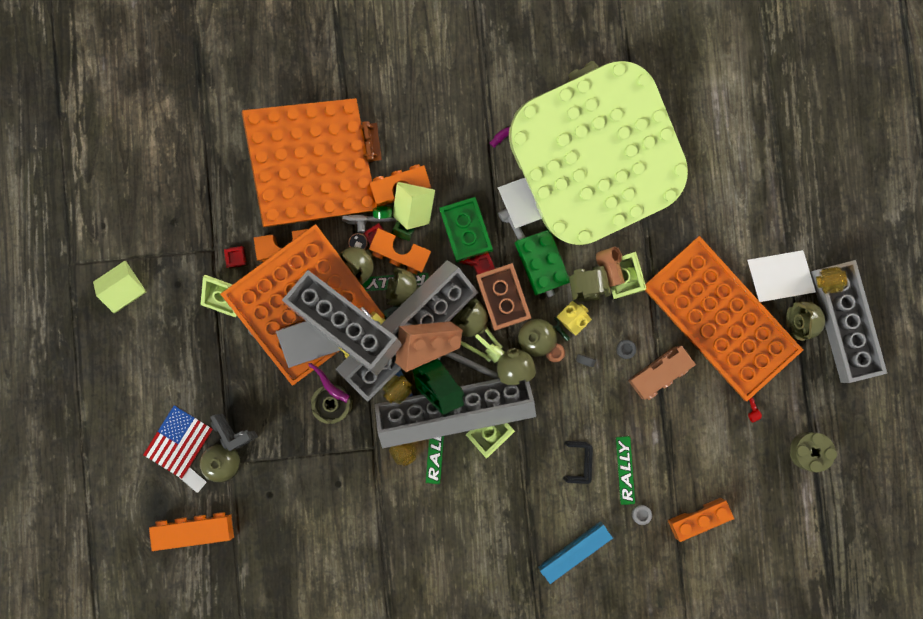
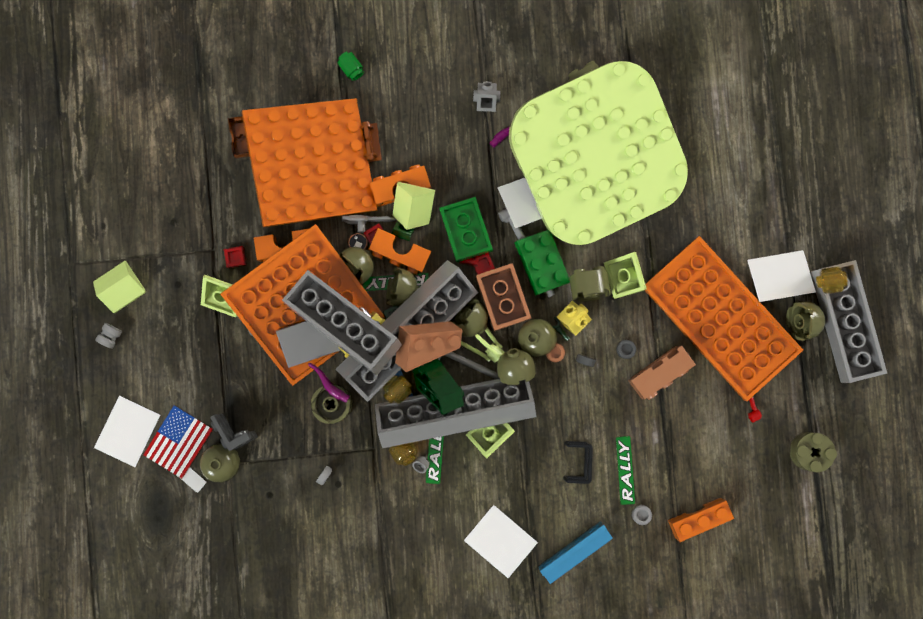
orange brick [149,512,234,551] -> none
green tile [373,206,392,219] -> none
nougat piece [596,247,625,287] -> none
none -> white sticker [94,396,160,467]
none -> light grey wheel [95,323,122,349]
none -> dark orange piece [228,116,250,158]
none -> light grey tile [316,465,332,485]
none -> green brick [337,52,365,81]
none -> light grey hinge [412,456,430,473]
none -> white sticker [464,505,538,578]
none -> light grey brick [473,81,500,112]

